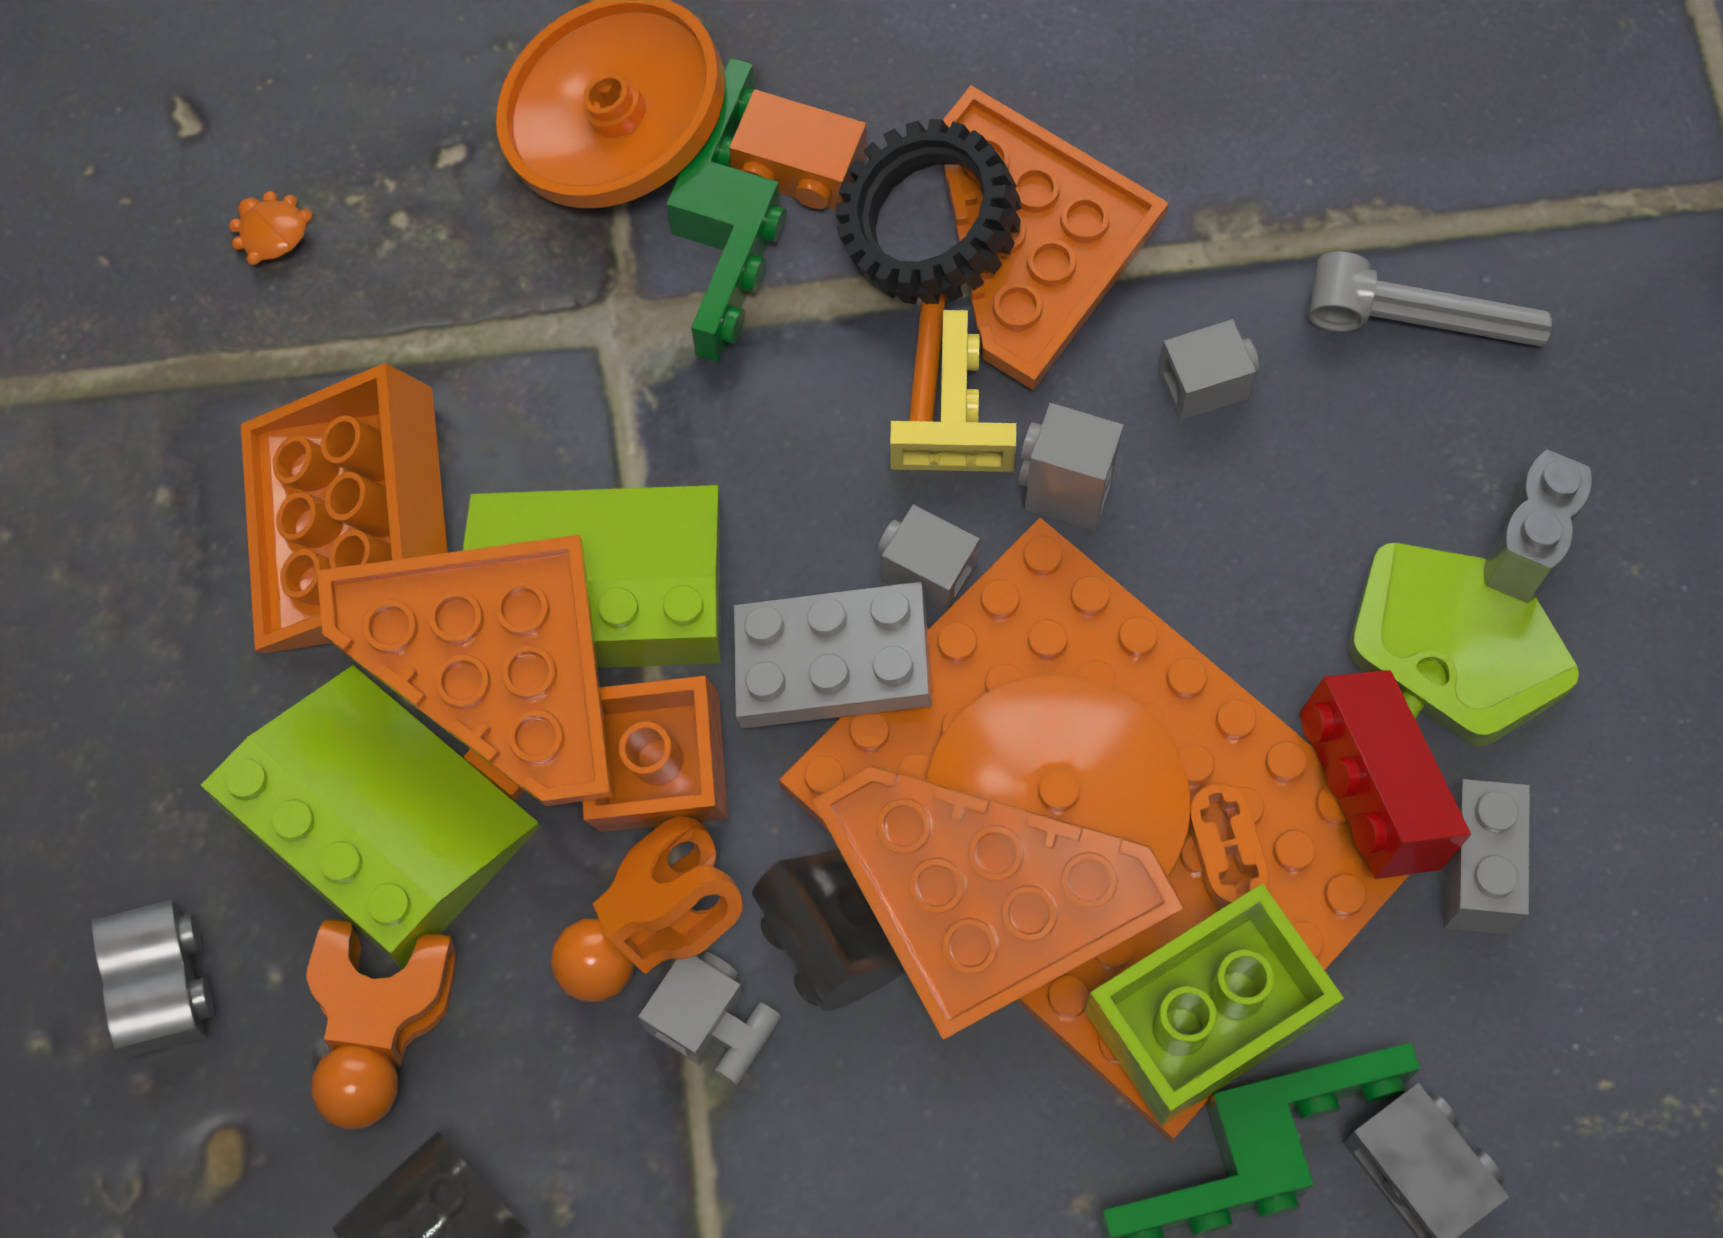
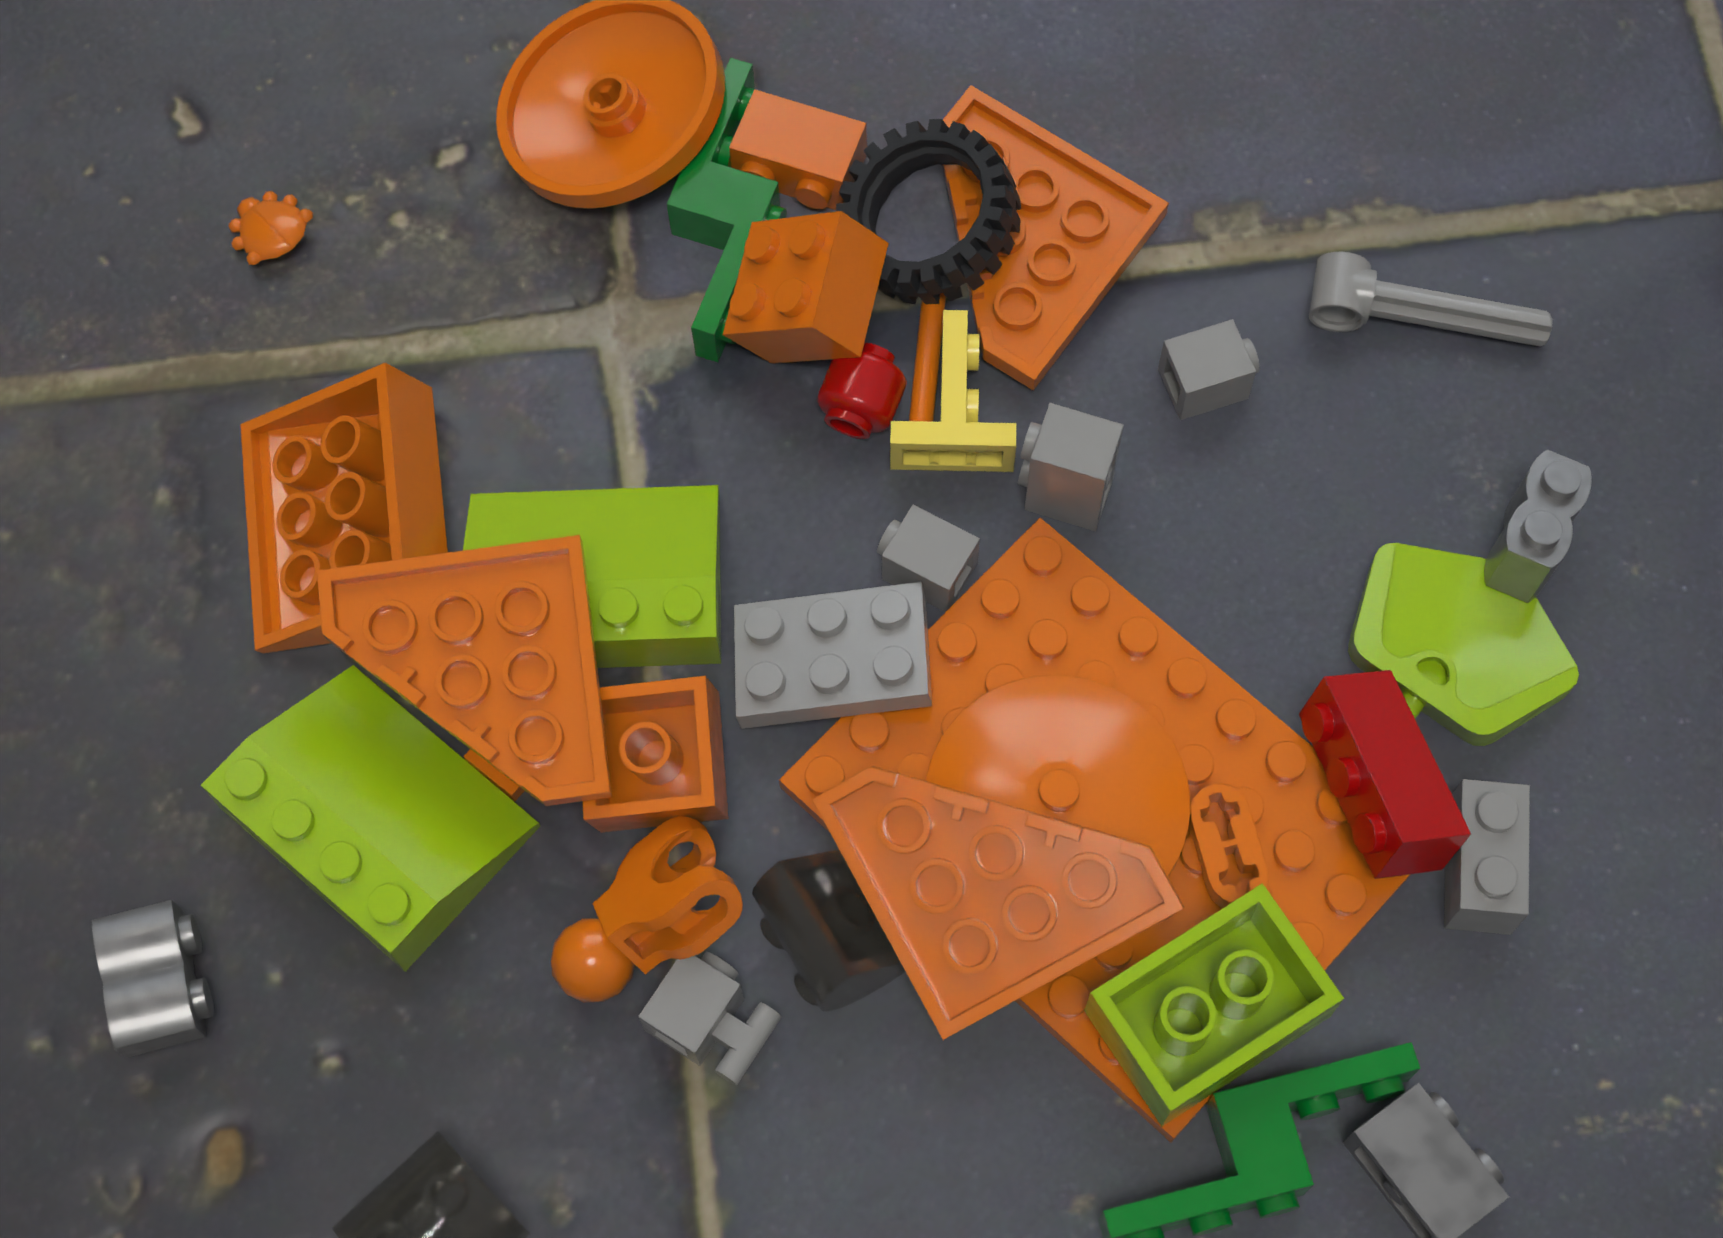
orange piece [306,918,457,1130] -> none
none -> orange brick [723,211,889,364]
none -> red head [817,343,907,439]

